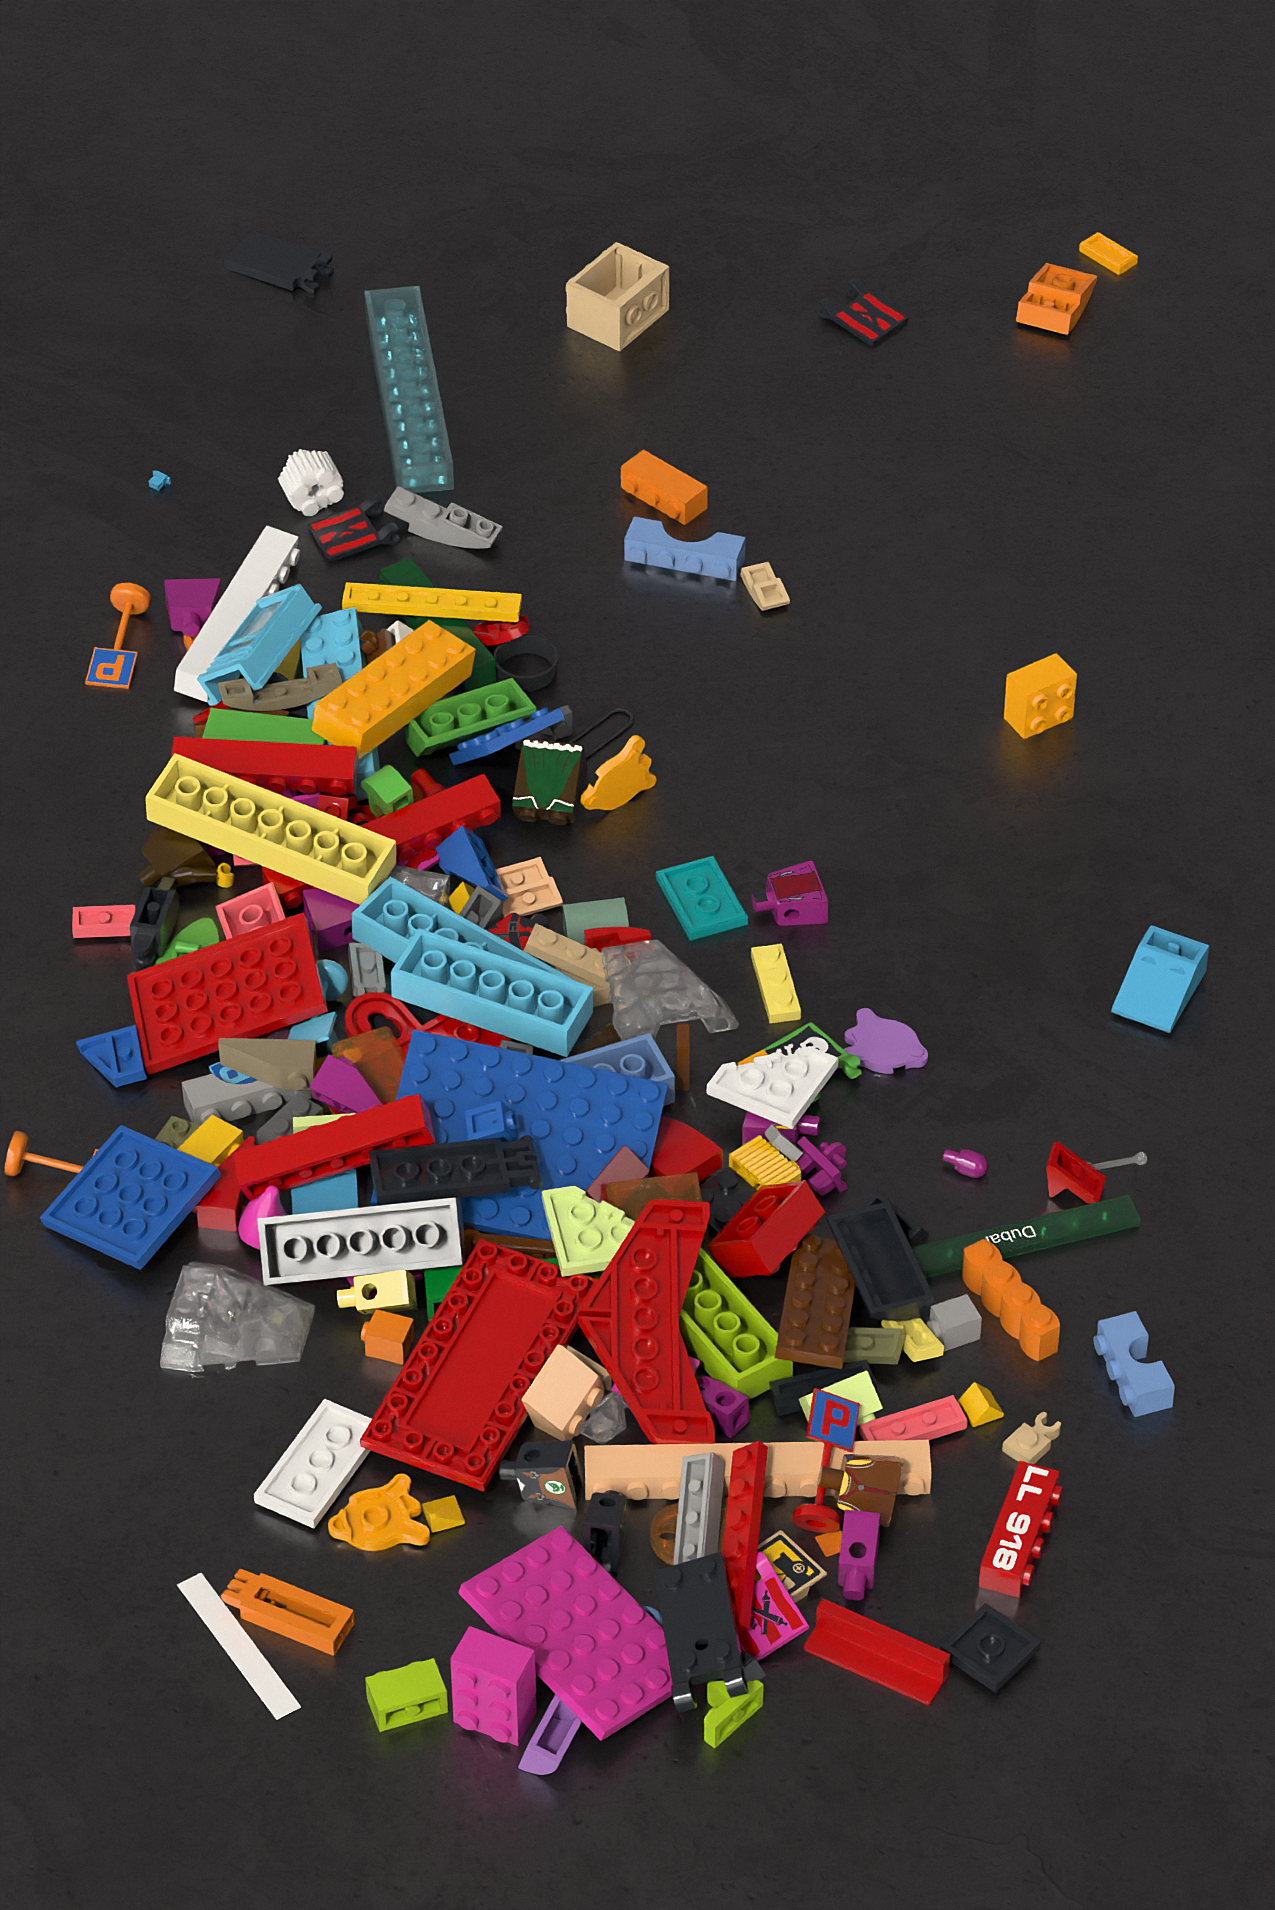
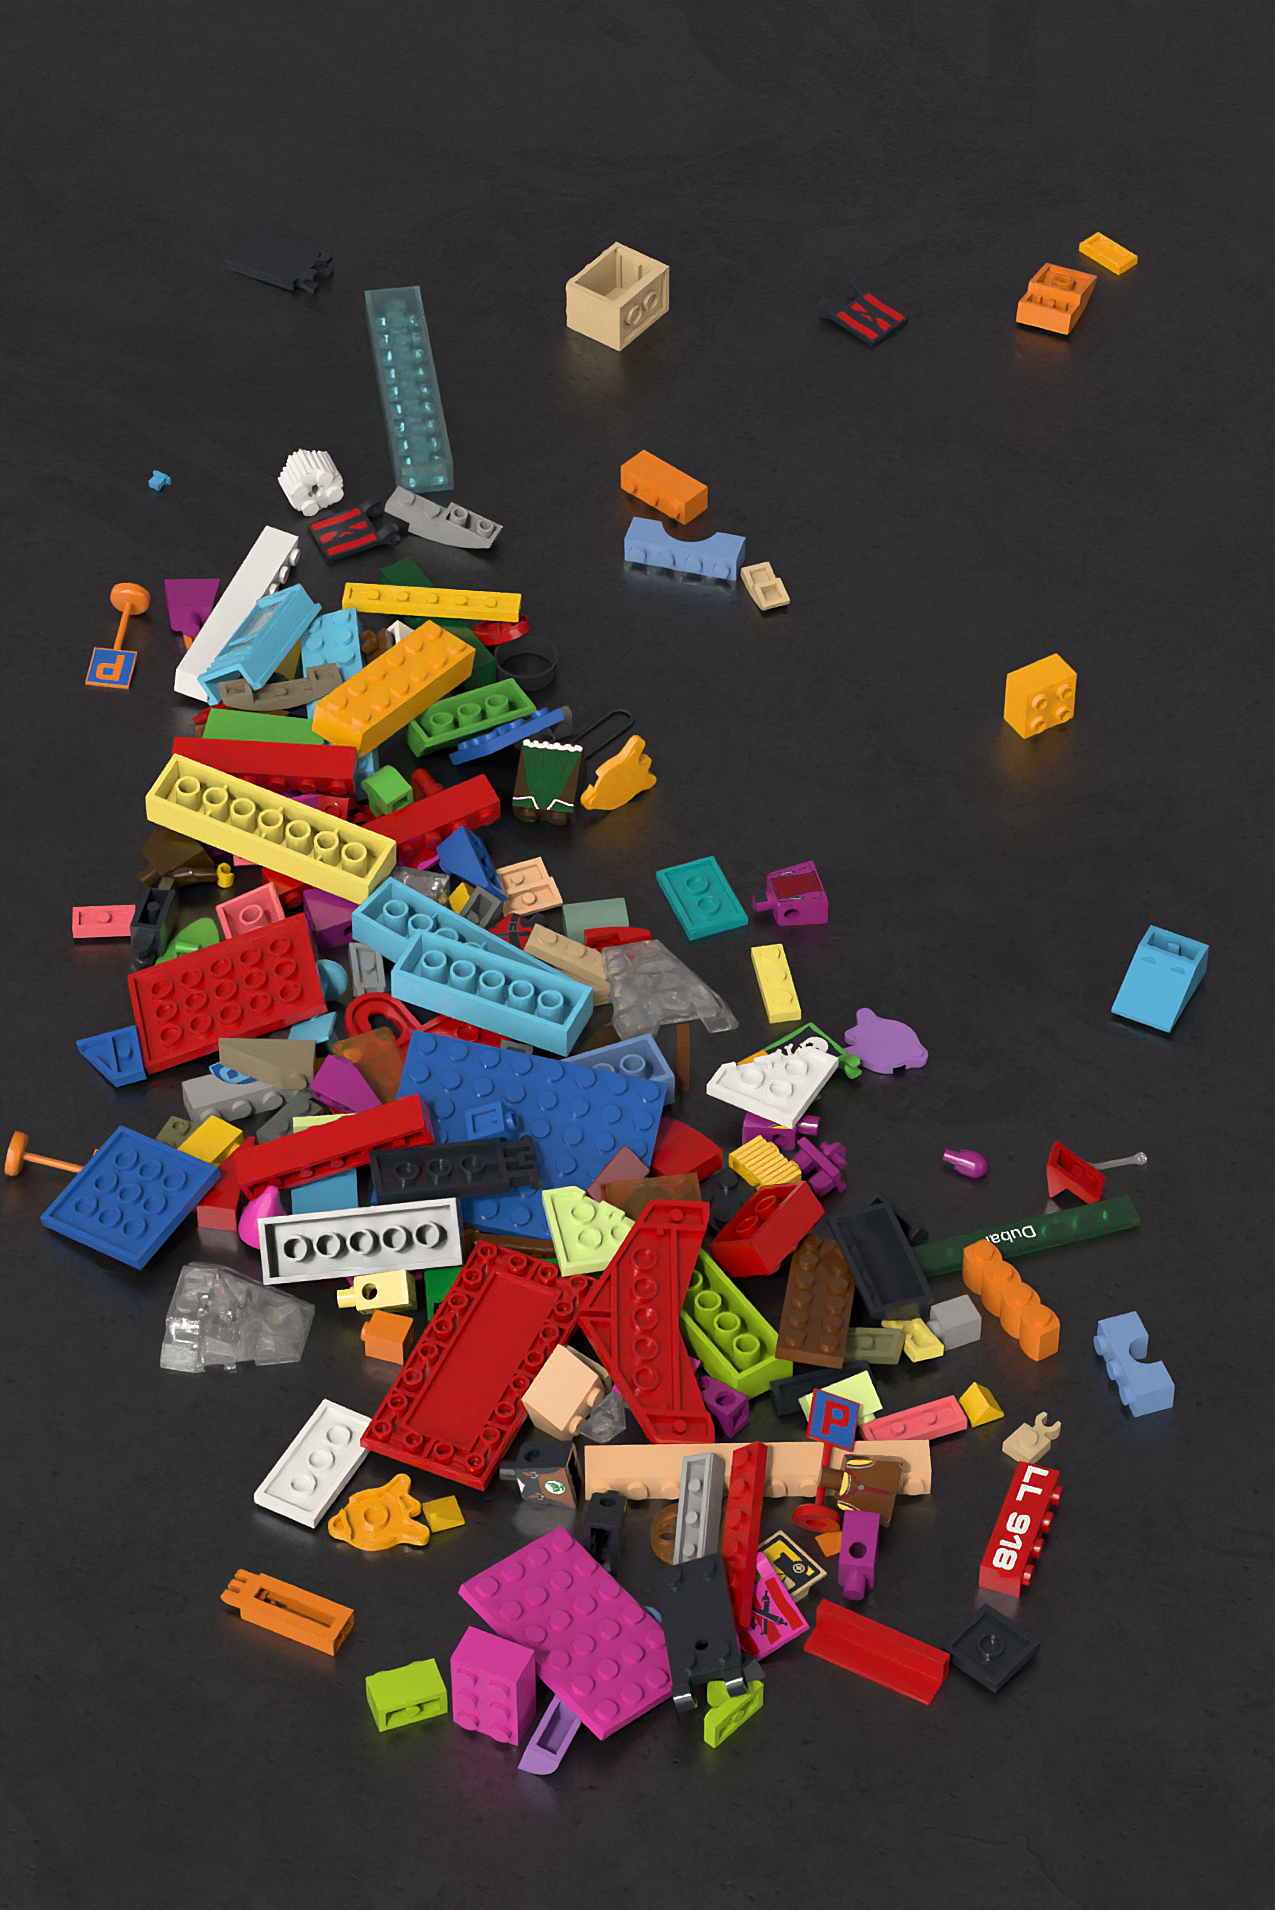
white sticker [177,1573,301,1720] -> none
light grey tile [764,1124,803,1162] -> none

